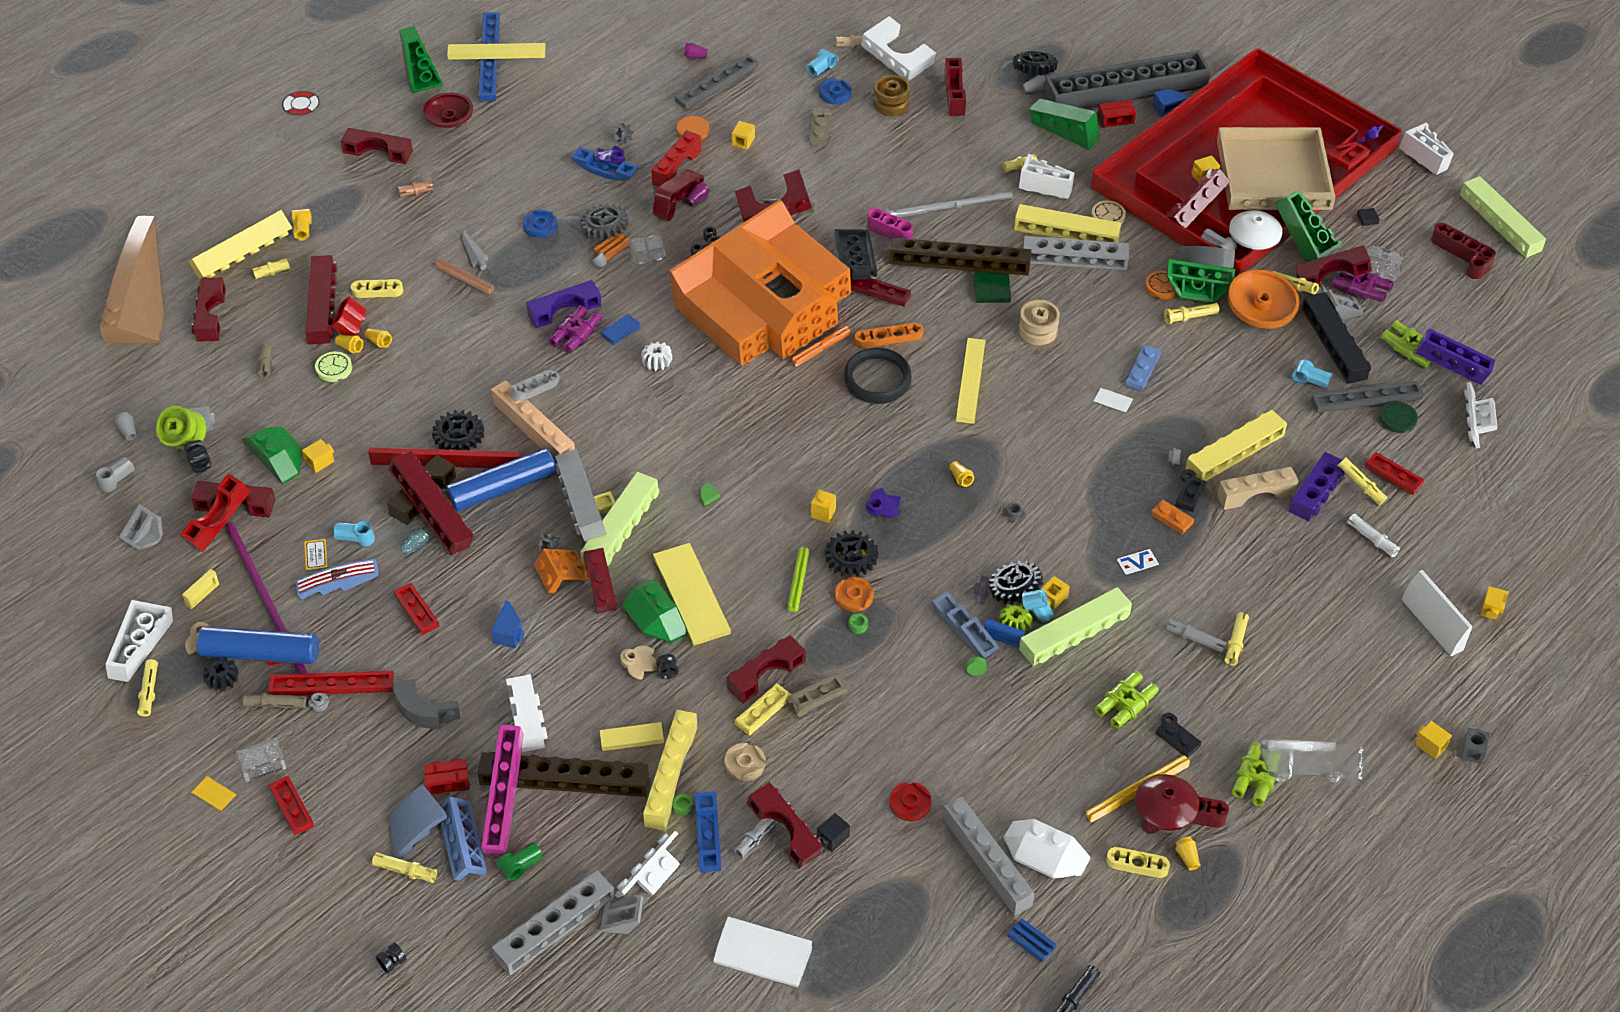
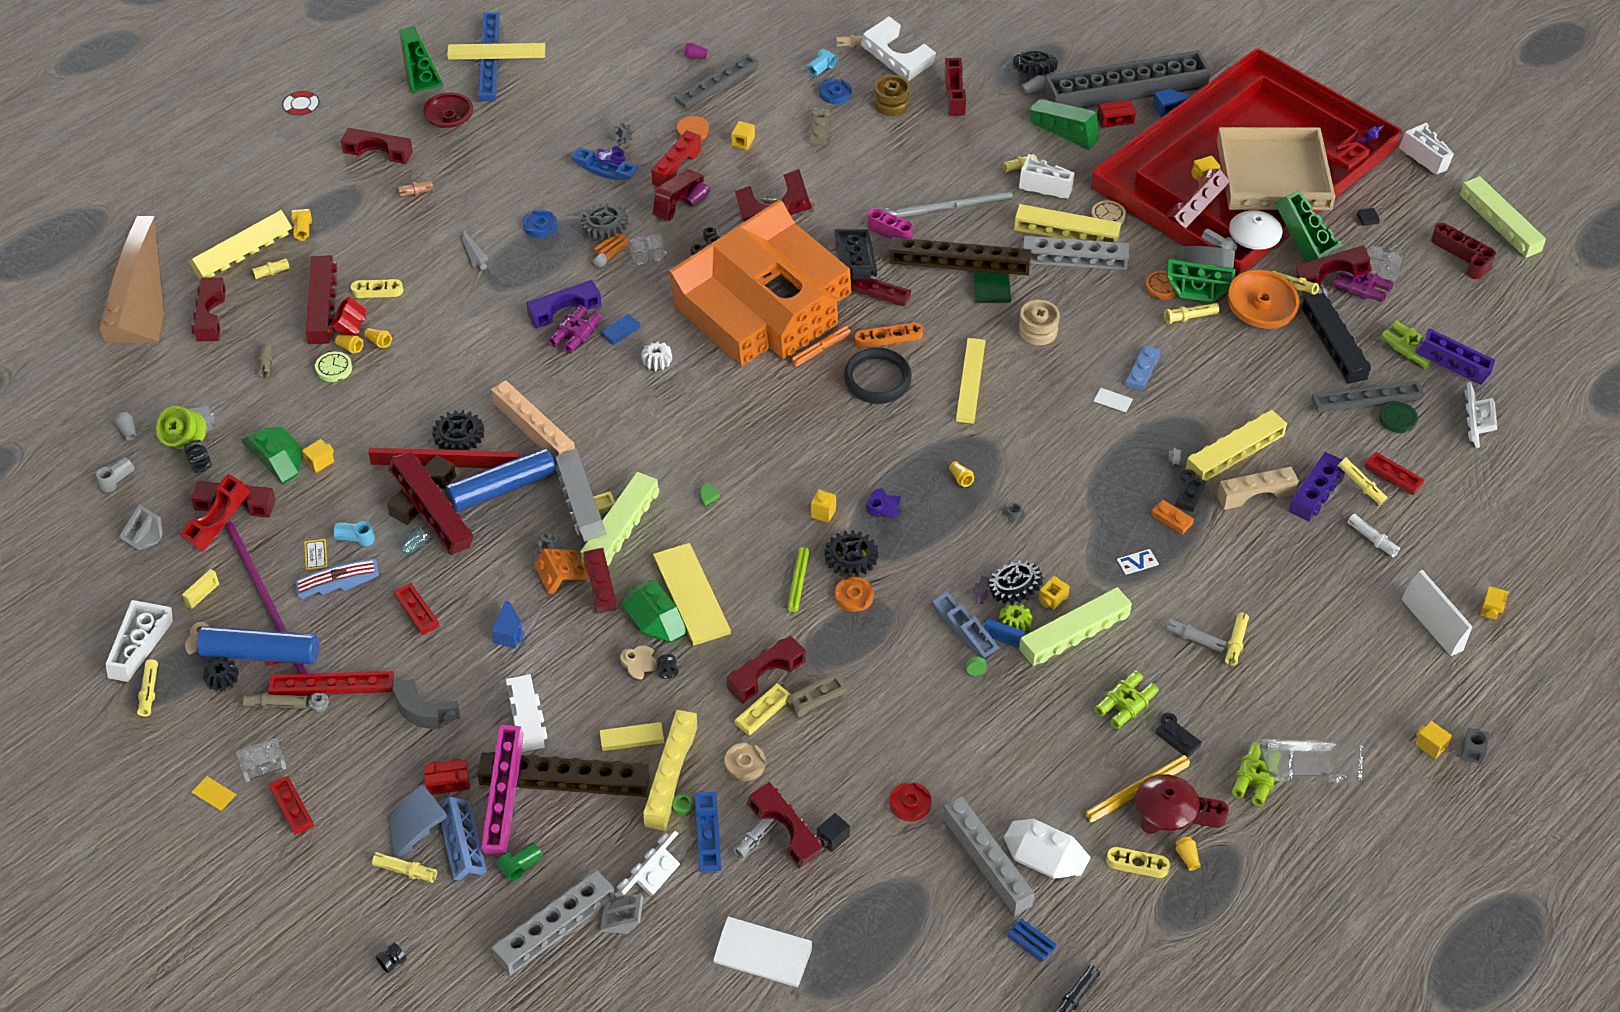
nougat axle [436,259,494,295] -> none
light grey beam [510,370,560,401] -> none
bright green tile [848,613,868,634] -> none
medium azure piece [1022,589,1053,624] -> none
medium azure piece [1292,359,1332,388] -> none
light grey slope [1326,290,1363,320] -> none

